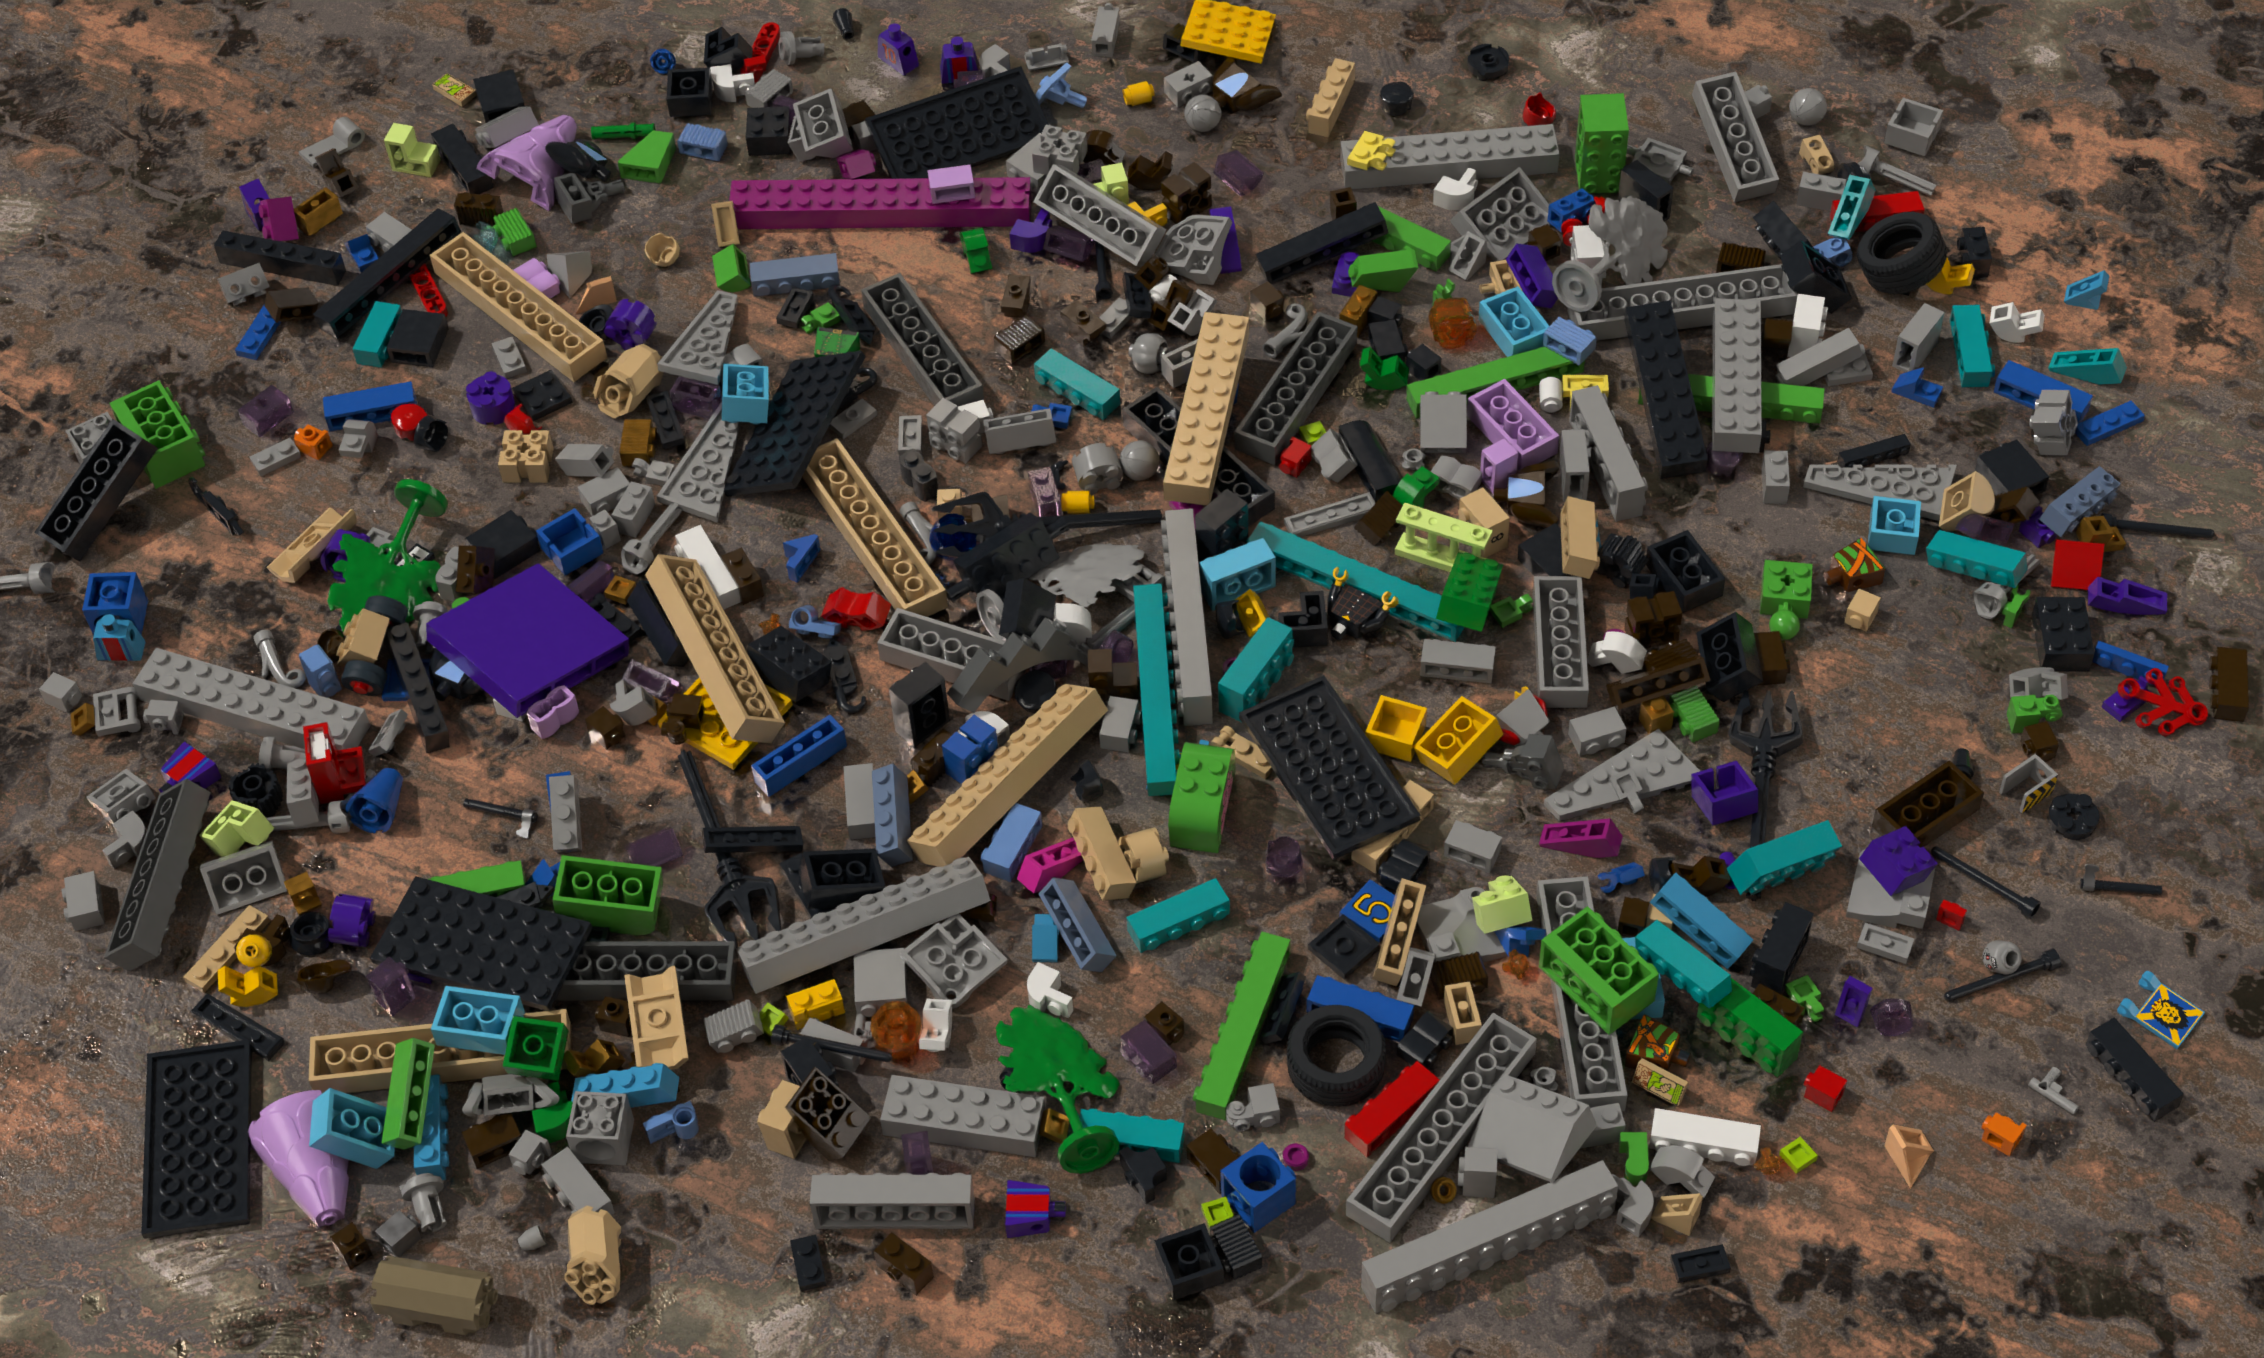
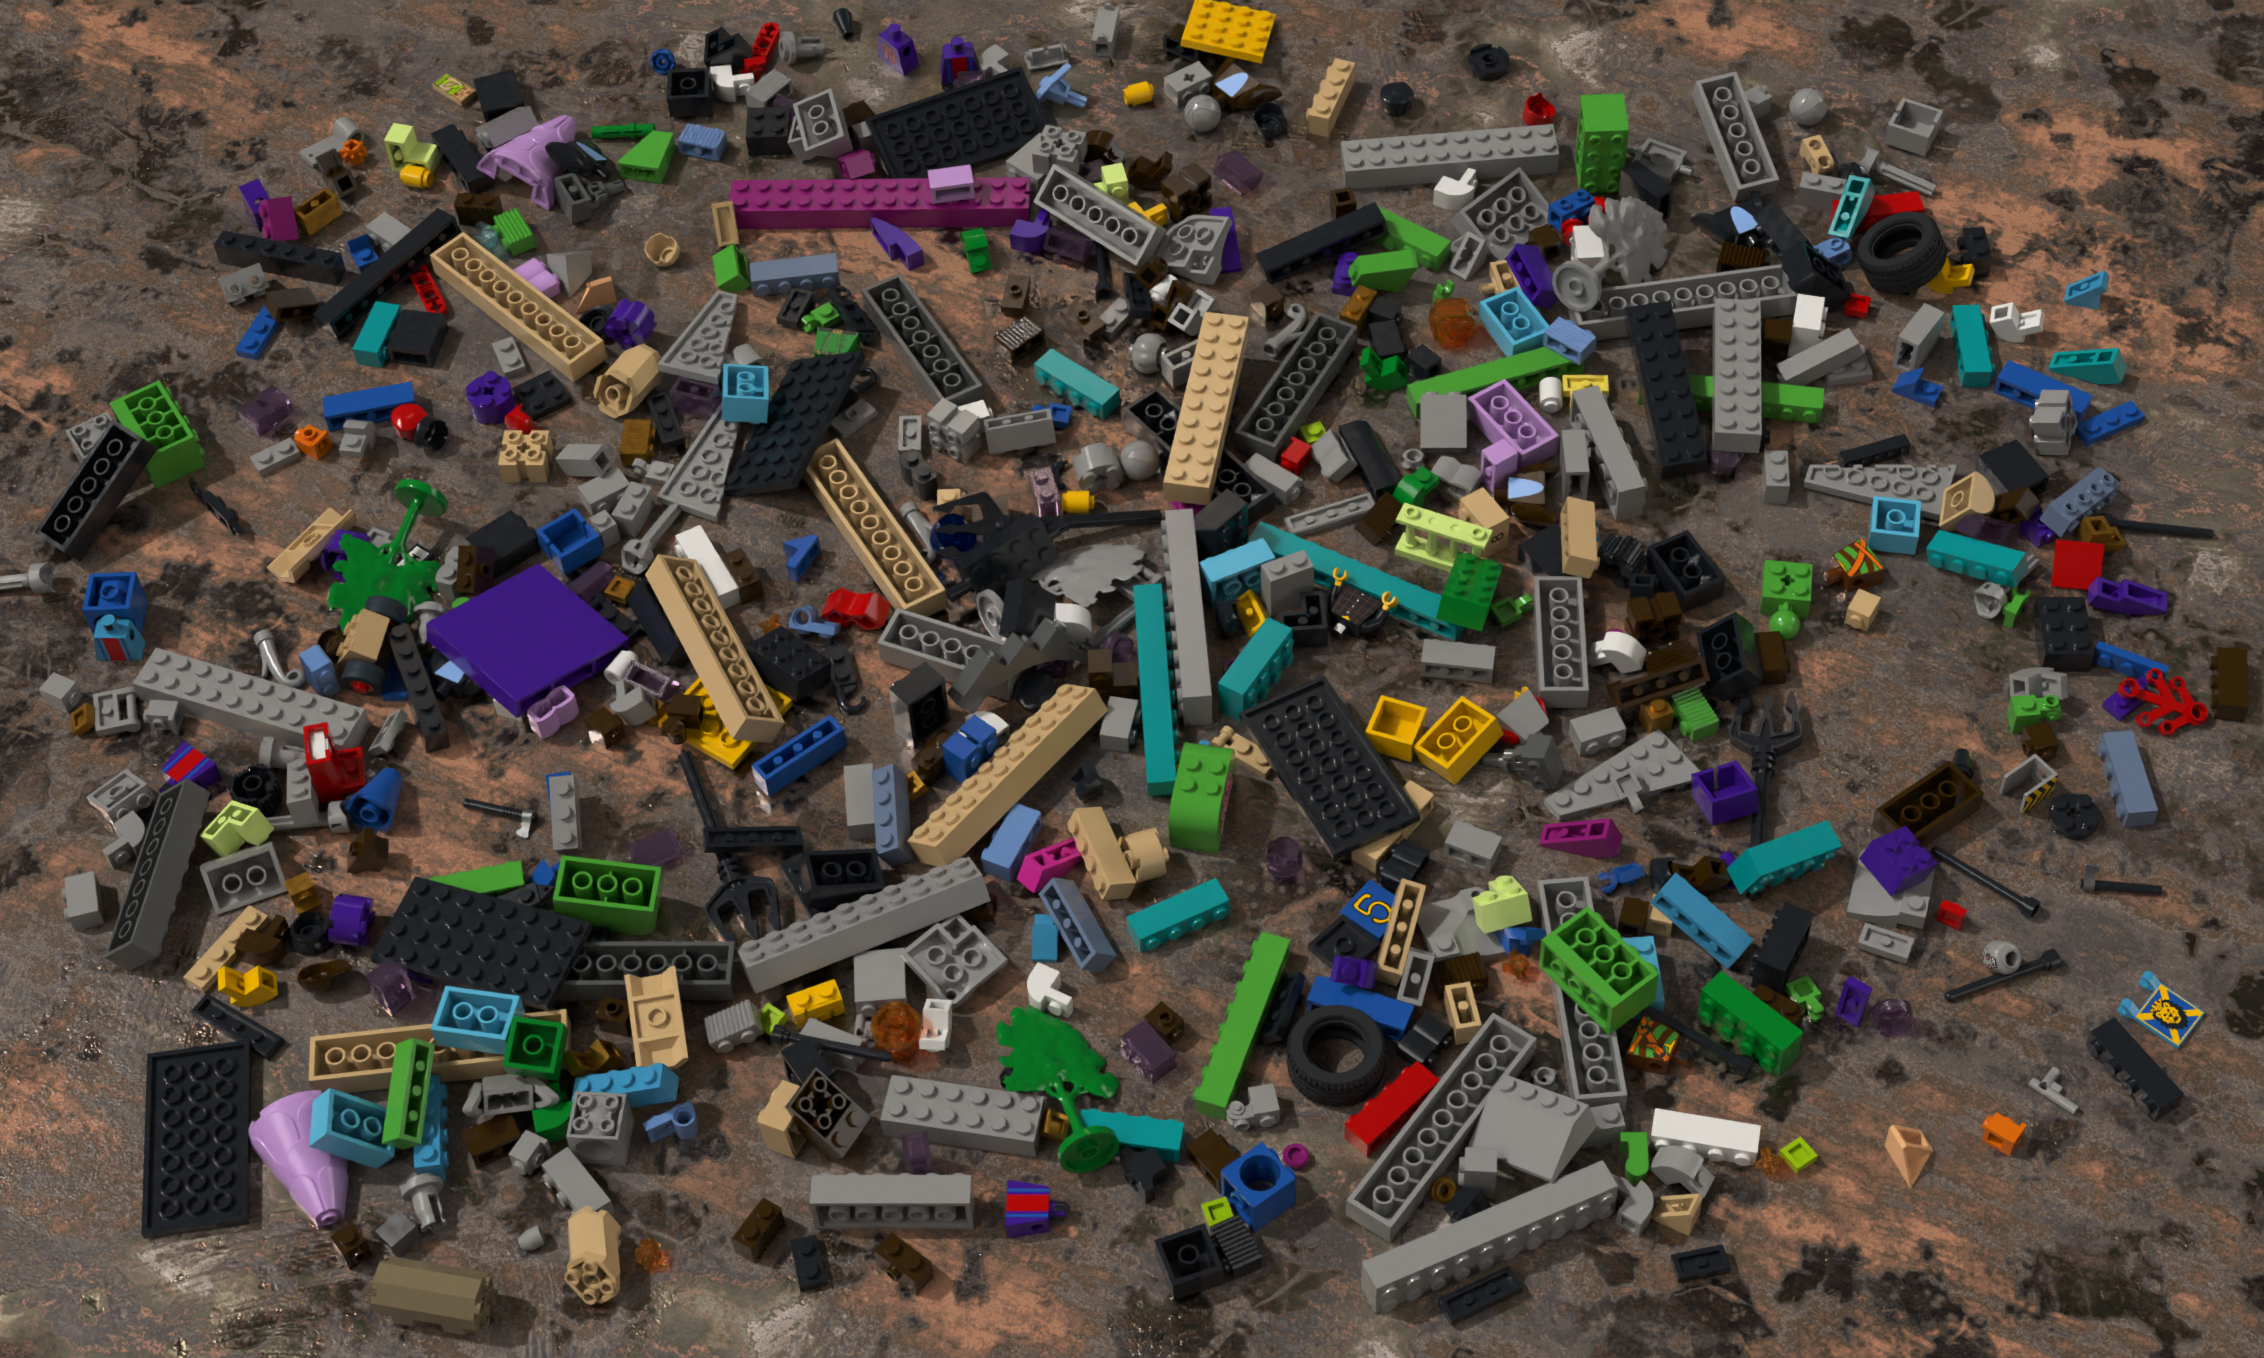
yellow head [236,935,272,967] -> none
light yellow plate [1347,131,1396,171] -> none
tile [1632,1058,1688,1106] -> none
teal brick [1635,920,1732,1009] -> none
red brick [1803,1065,1847,1112] -> none
none -> orange gear [339,140,368,166]
none -> dark brown brick [347,826,389,874]
none -> yellow brick [400,165,433,189]
none -> white brick [604,650,640,686]
none -> clear orange plant [635,1237,662,1270]
none -> dark brown brick [731,1198,786,1263]
none -> dark purple slope [870,218,924,271]
none -> light grey brick [1245,453,1304,506]
none -> black hair [1253,102,1287,138]
none -> light grey brick [1261,550,1314,617]
none -> dark purple brick [1330,955,1379,989]
none -> black plate [1438,1266,1522,1325]
none -> black brick [1444,1186,1492,1224]
none -> black piece [1641,1005,1754,1077]
none -> black torso [1691,191,1765,248]
none -> red plate [1844,293,1871,319]
none -> sand blue brick [2097,730,2158,827]

